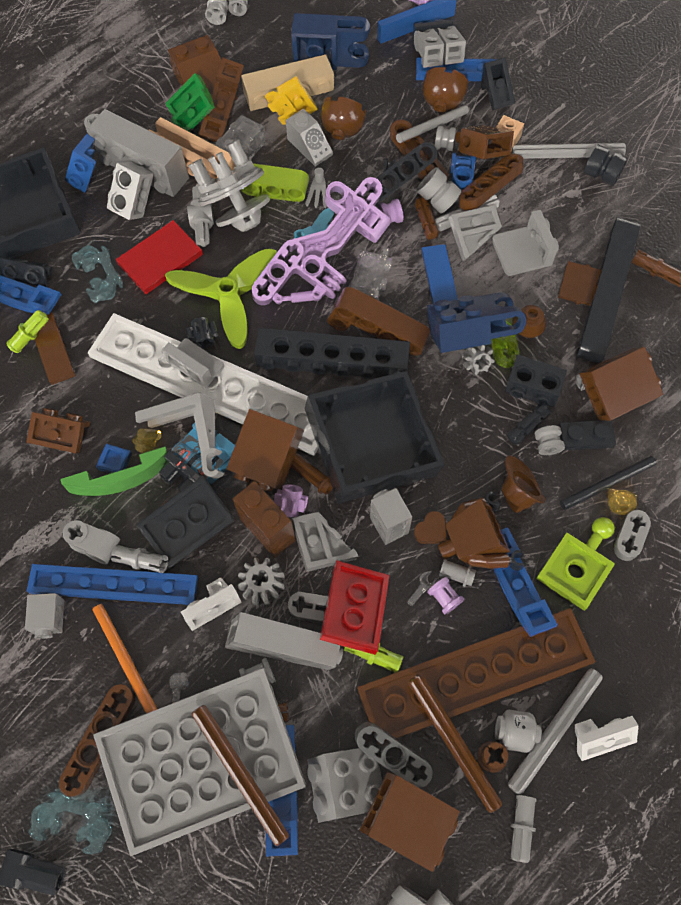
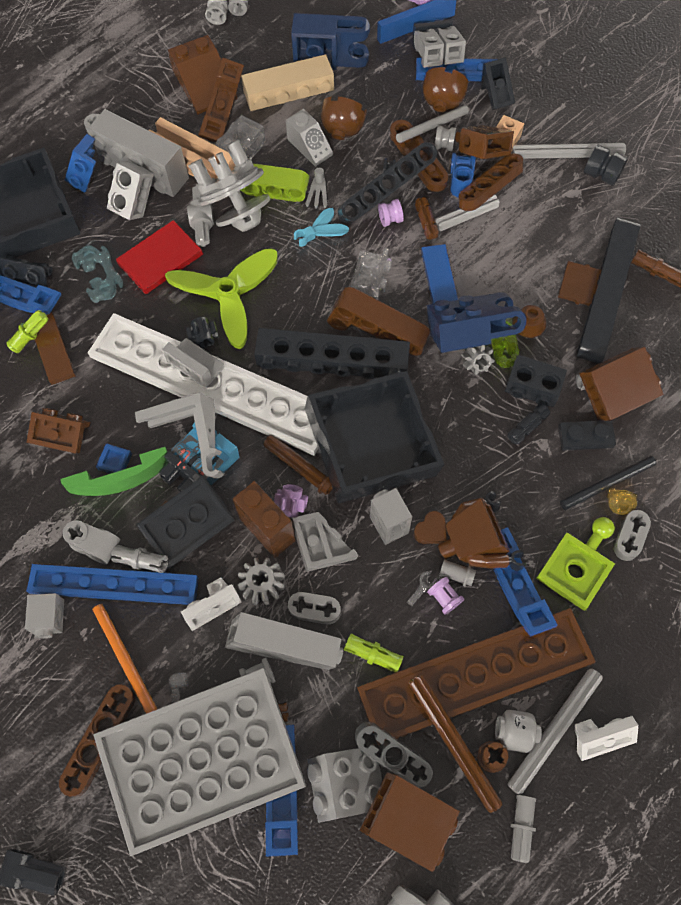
clear light blue helmet [28,792,112,854] -> none
clear yellow plate [132,428,162,453] -> none
green slope [165,73,214,132] -> none
reddish brown axle [192,705,289,846] -> none
reddish brown brick [226,409,304,492] -> none
lavender beam [252,177,391,305] -> none
yellow plate [265,76,318,125] -> none
red tile [320,560,389,655] -> none
light grey wheel [416,167,461,213] -> none
light grey wing [449,205,502,261] -> none
light grey bracket [492,210,559,276] -> none
reddish brown piece [501,456,546,513] -> none
light grey wheel [534,425,565,455] -> none

